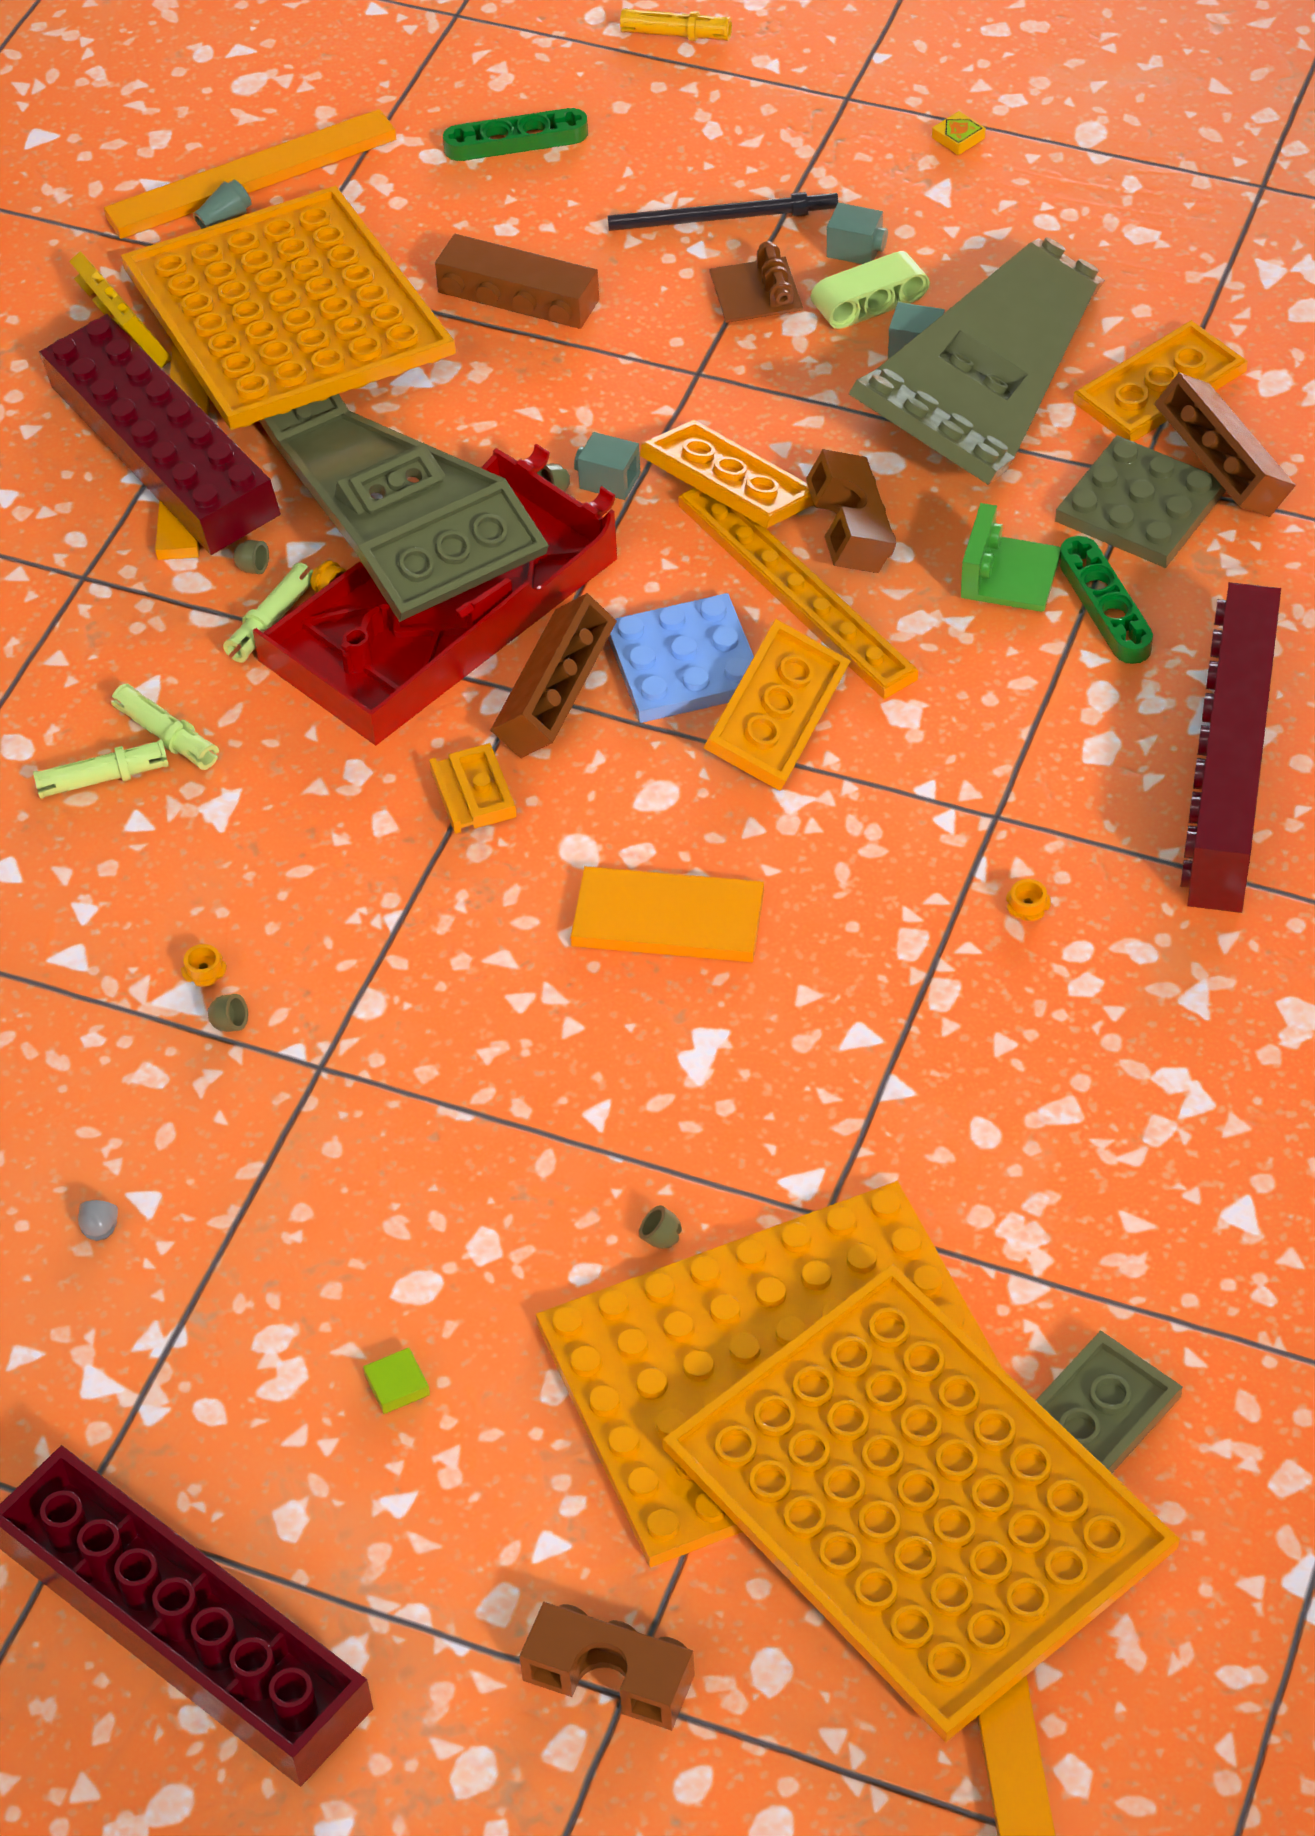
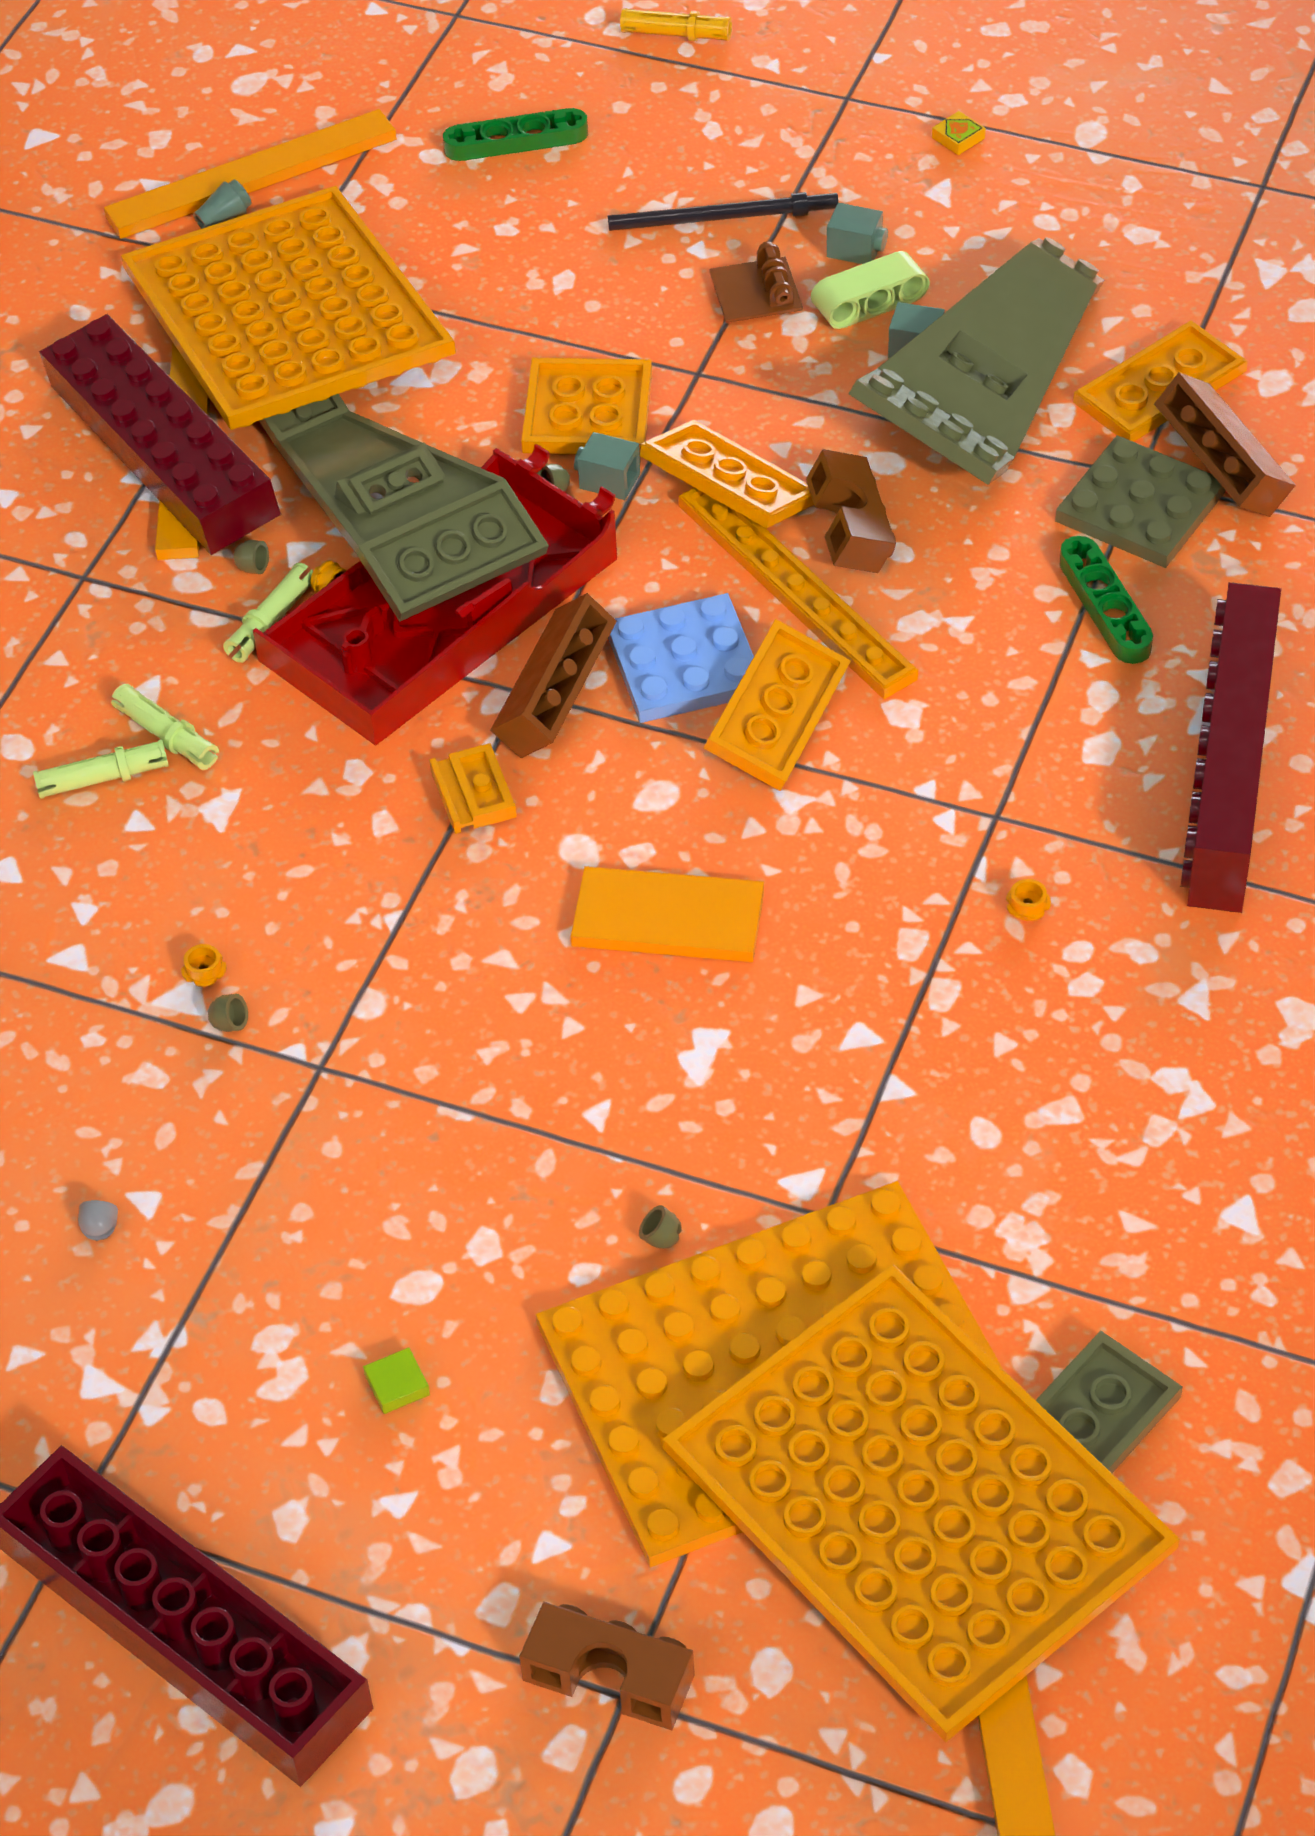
yellow wing [69,251,171,368] -> none
dark orange brick [435,233,599,329] -> none
bright green bracket [961,503,1061,612] -> none
none -> light orange plate [521,357,652,454]

